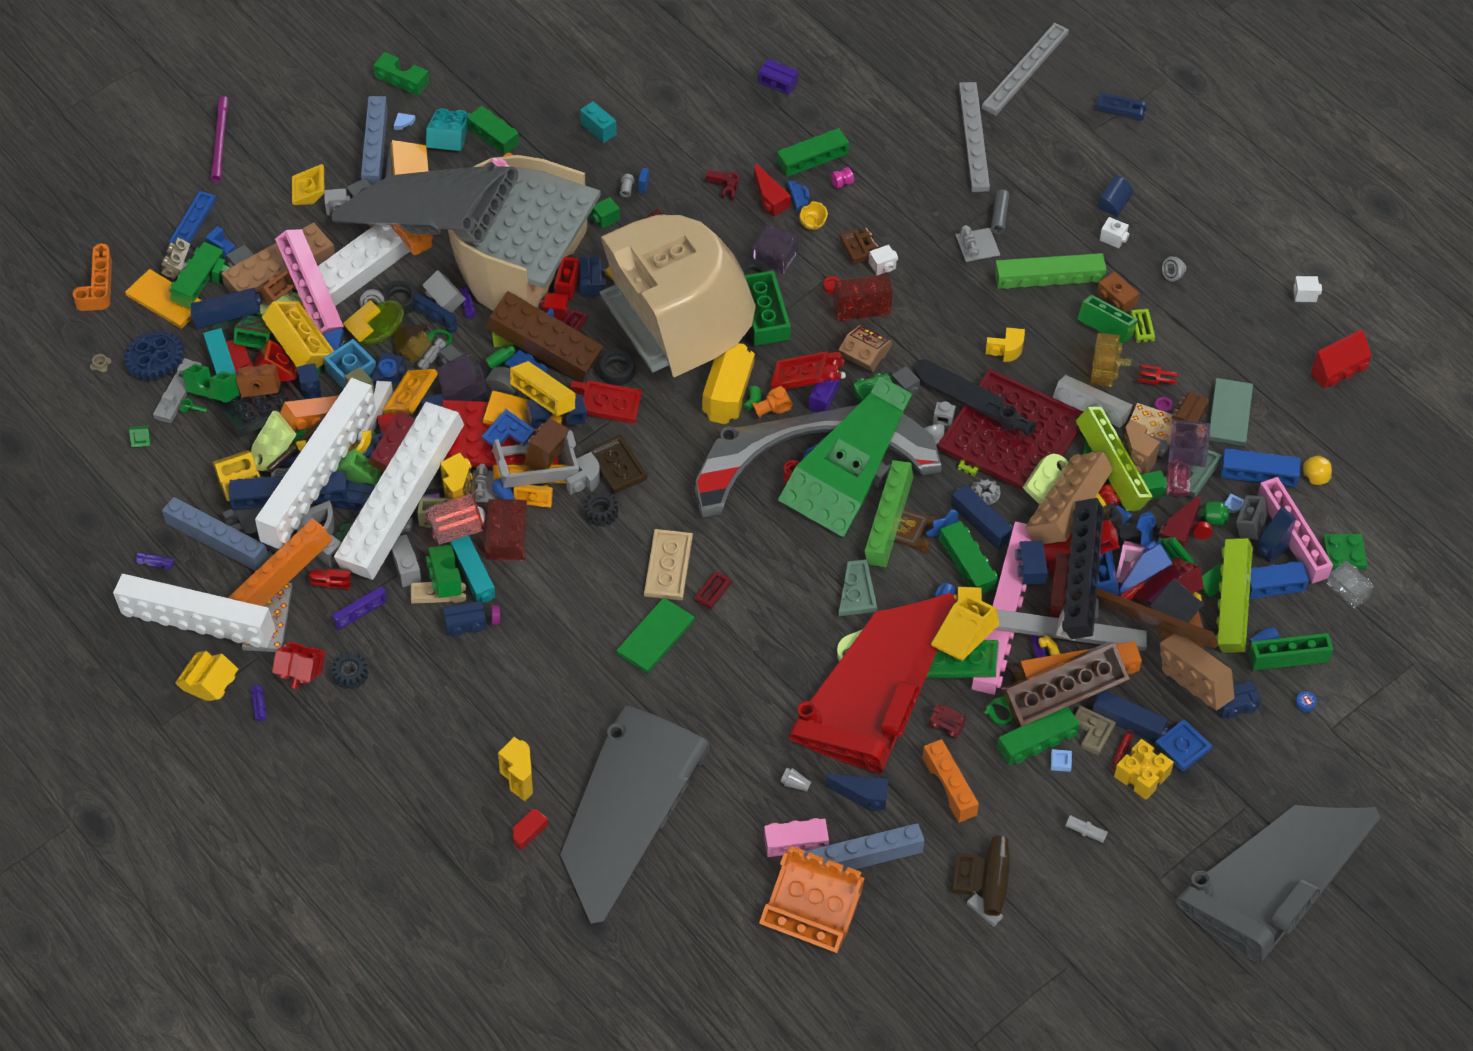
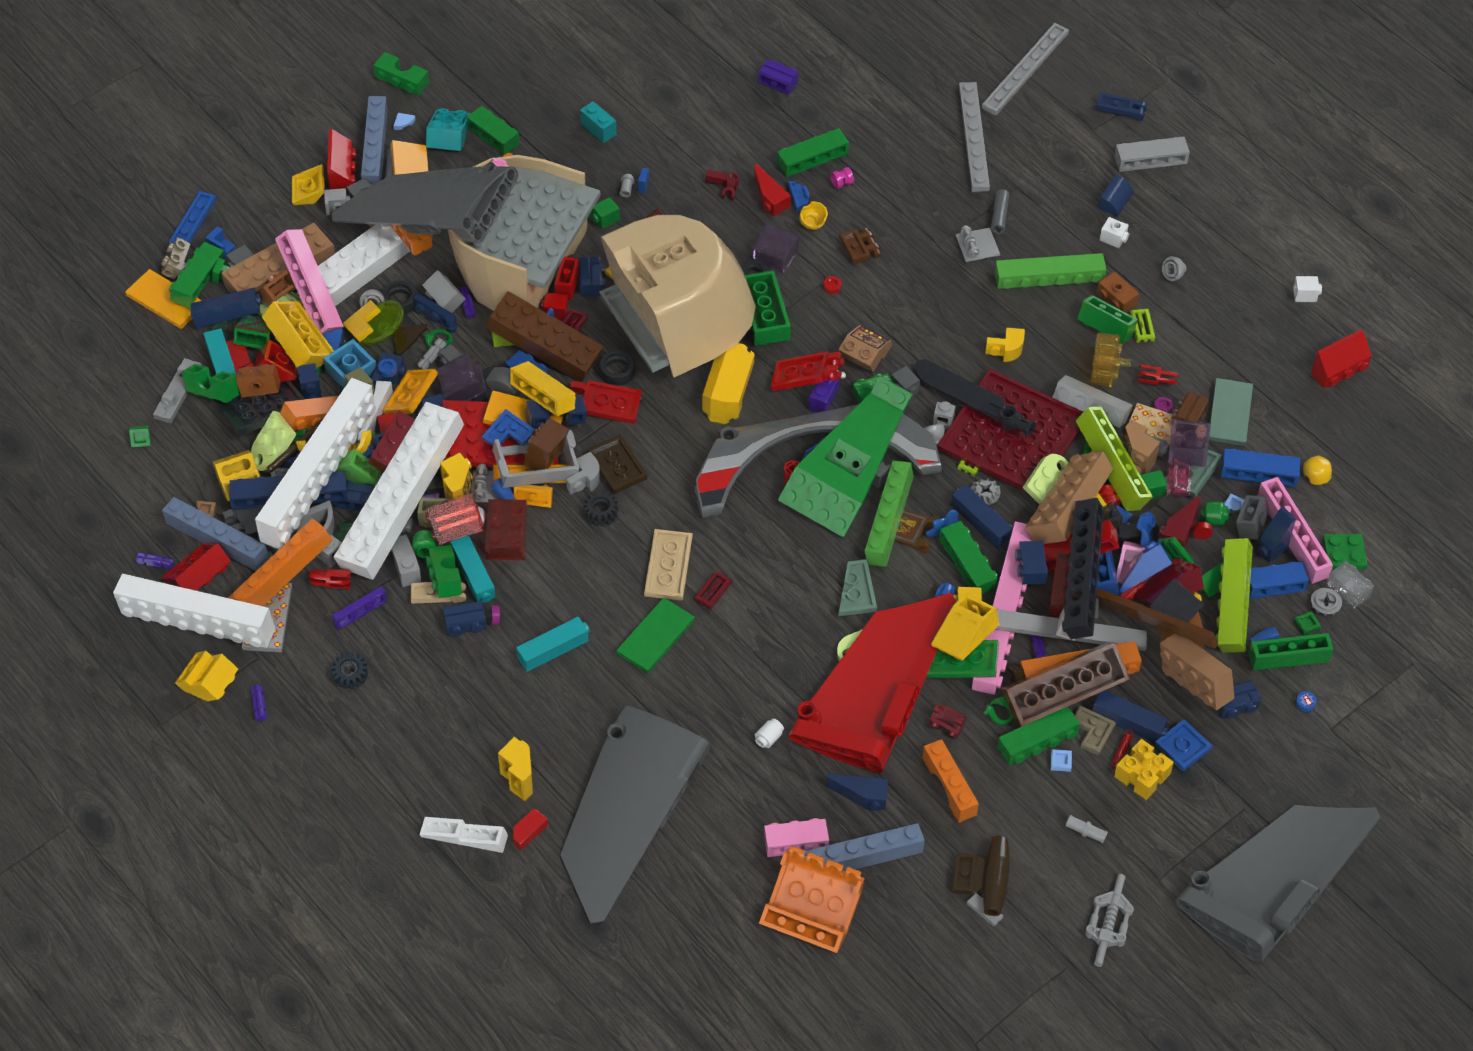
orange beam [72,243,112,311] -> none
dark tan plate [90,354,111,373] -> none
dark blue gear [124,330,185,381] -> none
green hand [179,398,207,413] -> none
magenta piece [211,96,229,182] -> none
red brick [272,641,326,689] -> none
clear yellow brick [399,332,432,362] -> none
green plant [485,345,515,369] -> none
green arm [743,386,761,411] -> none
orange connector [752,386,792,418] -> none
light grey cone [780,768,812,792] -> none
clear red brick [833,274,893,321] -> none
white brick [869,245,898,276] -> none
yellow arm [1038,635,1060,656] -> none
none -> red slope [160,543,231,591]
none -> medium nougat tile [197,501,217,518]
none -> red slope [327,129,356,193]
none -> green head [412,530,437,558]
none -> white slope [420,817,508,853]
none -> teal brick [516,617,590,672]
none -> white brick [755,719,784,748]
none -> light grey bar [1085,874,1134,967]
none -> light grey brick [1114,137,1190,172]
none -> green tile [1294,611,1321,636]
none -> light grey gear [1310,588,1342,616]

